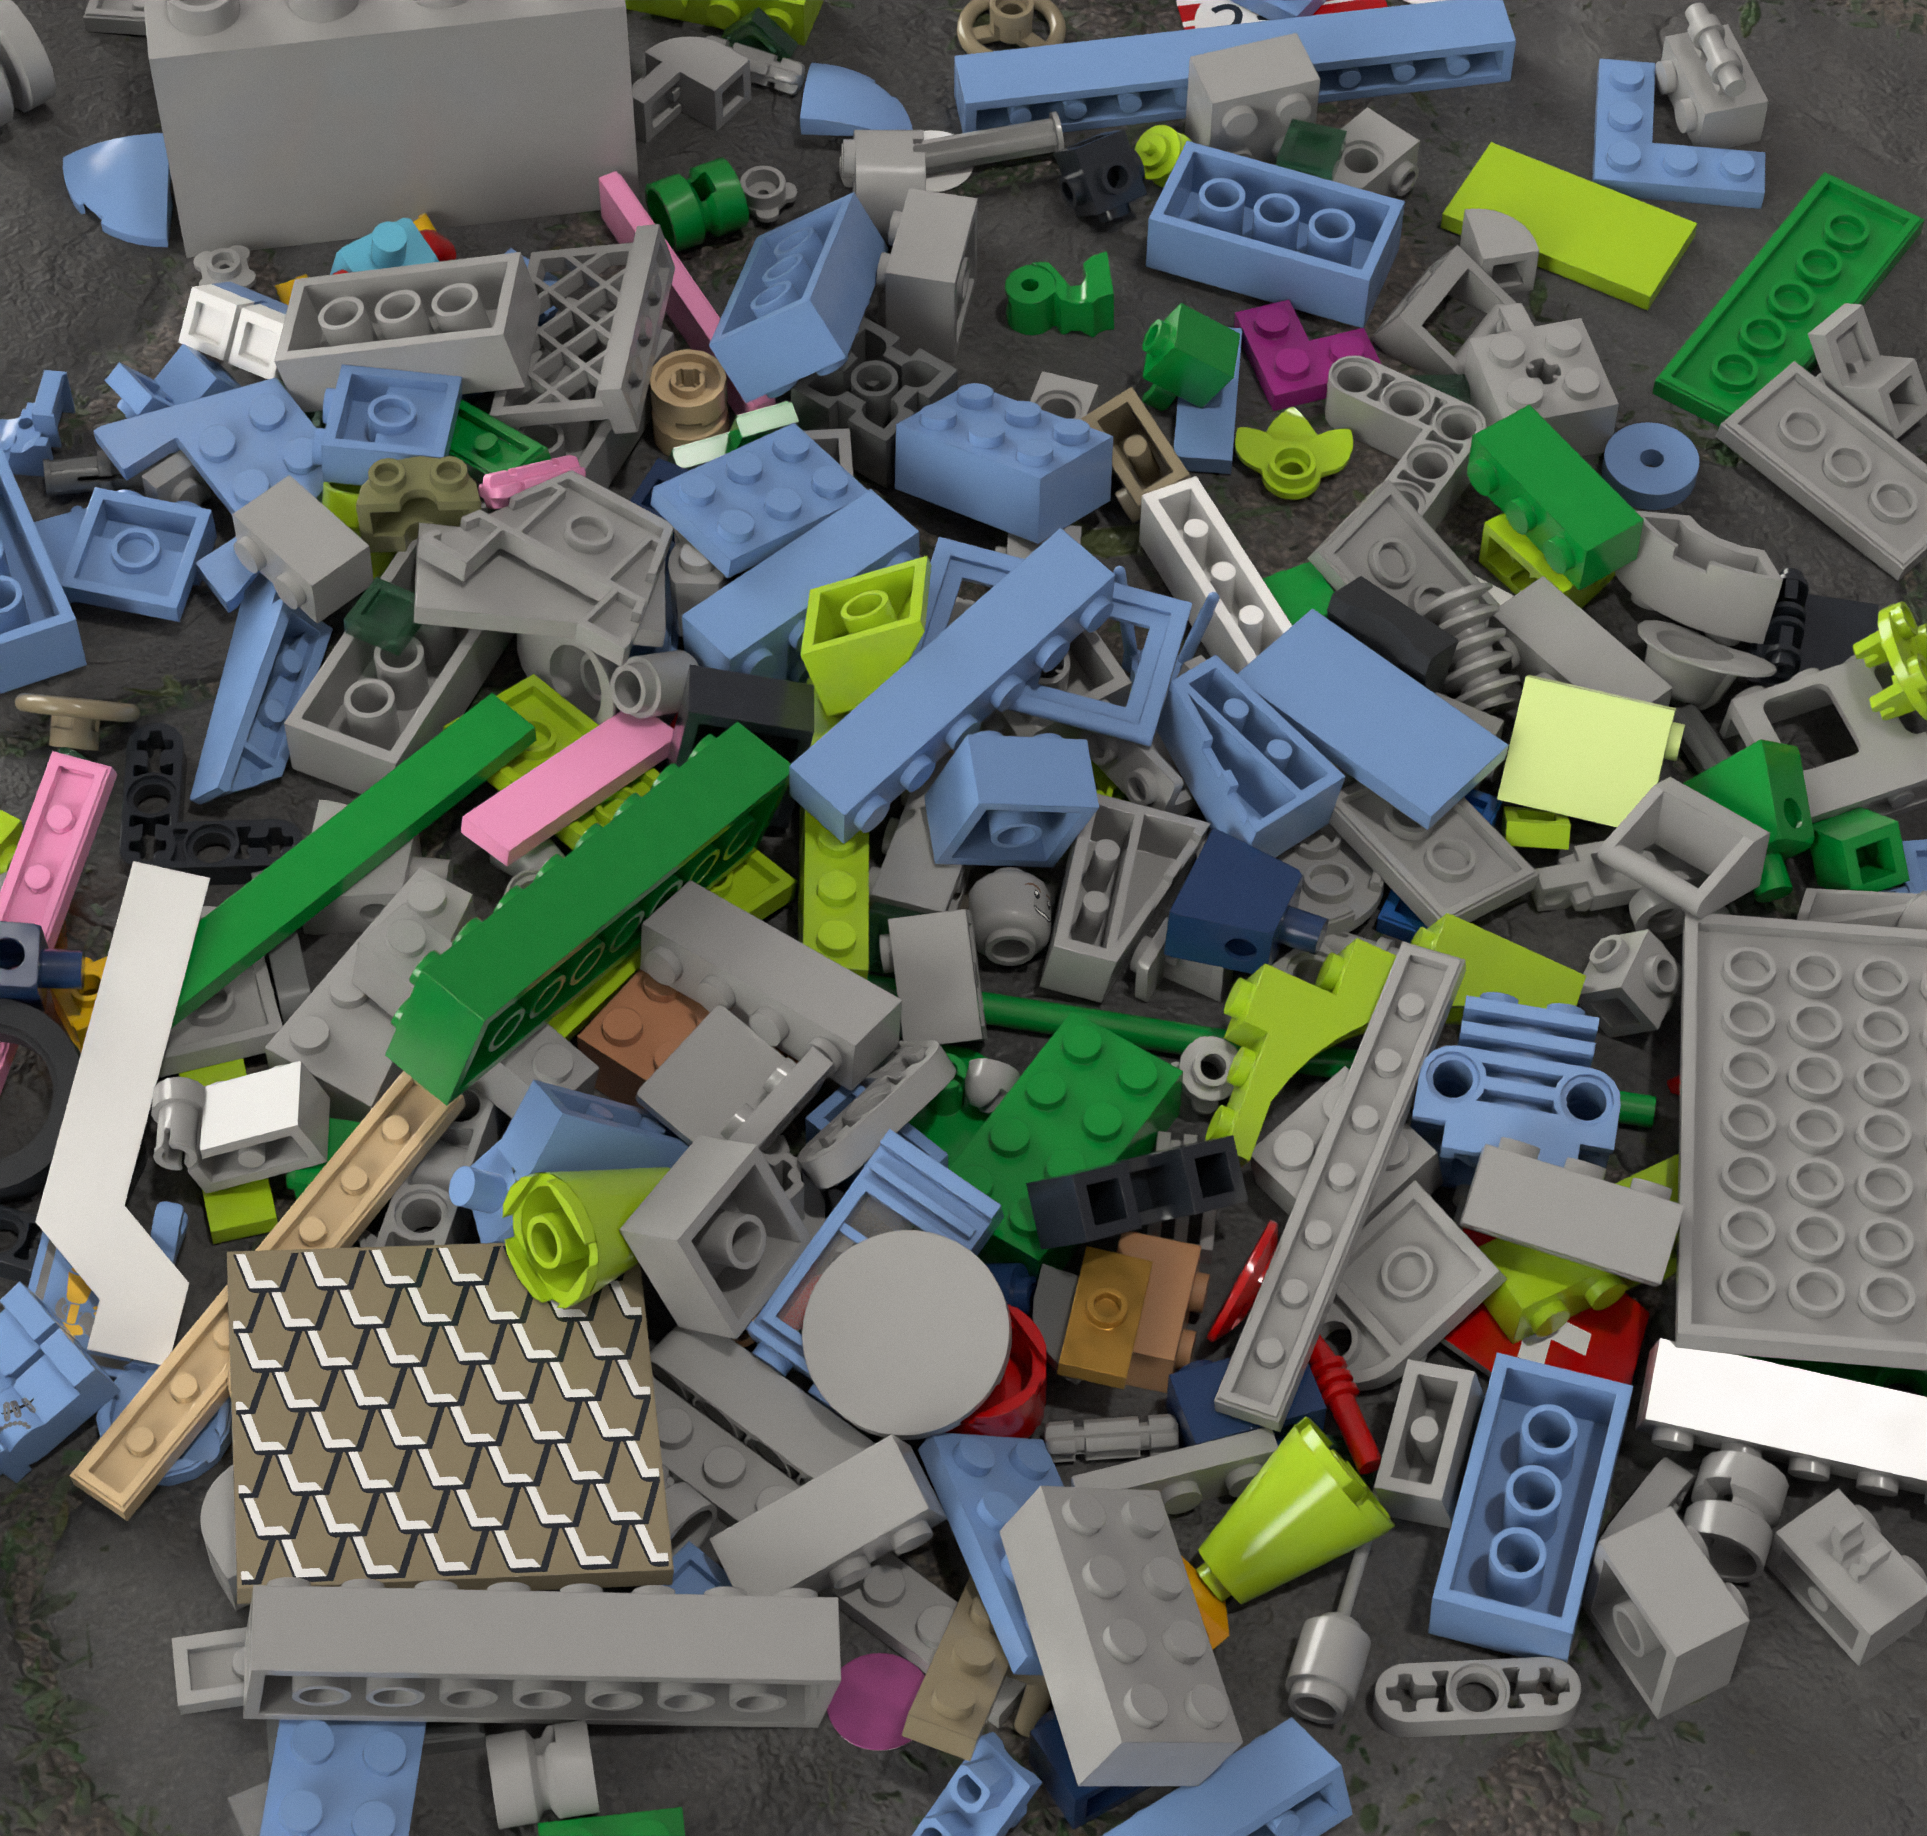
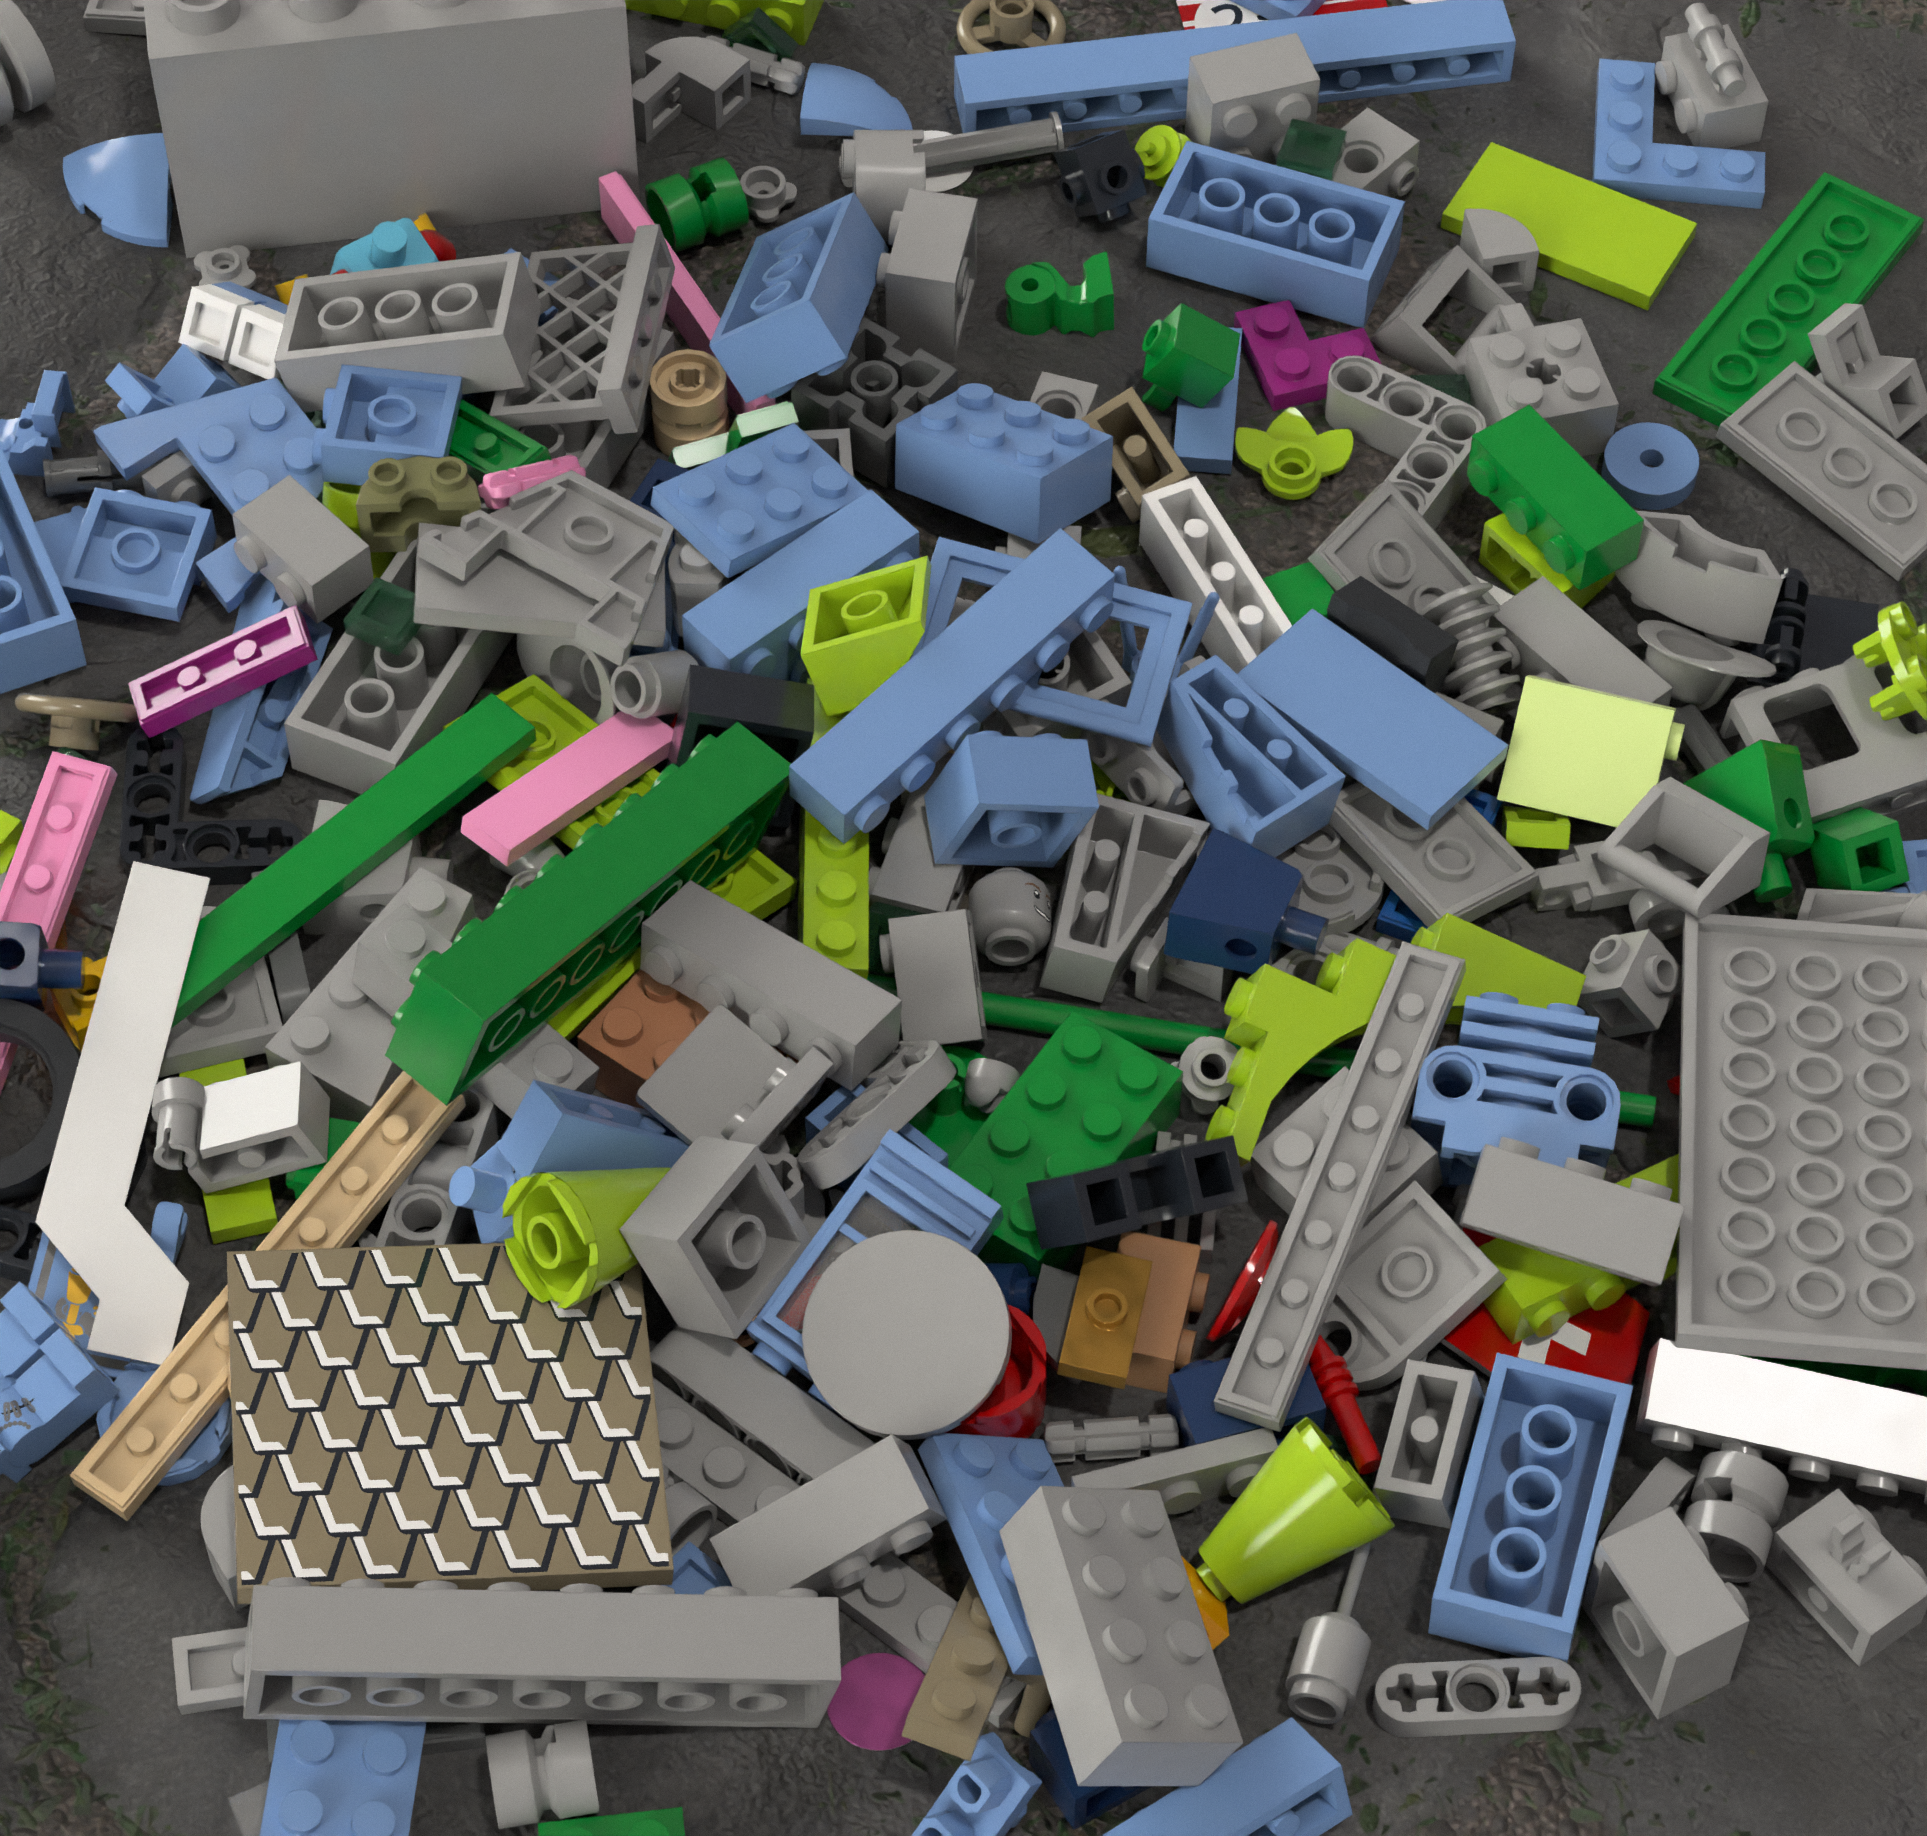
none -> magenta tile [128,605,318,738]

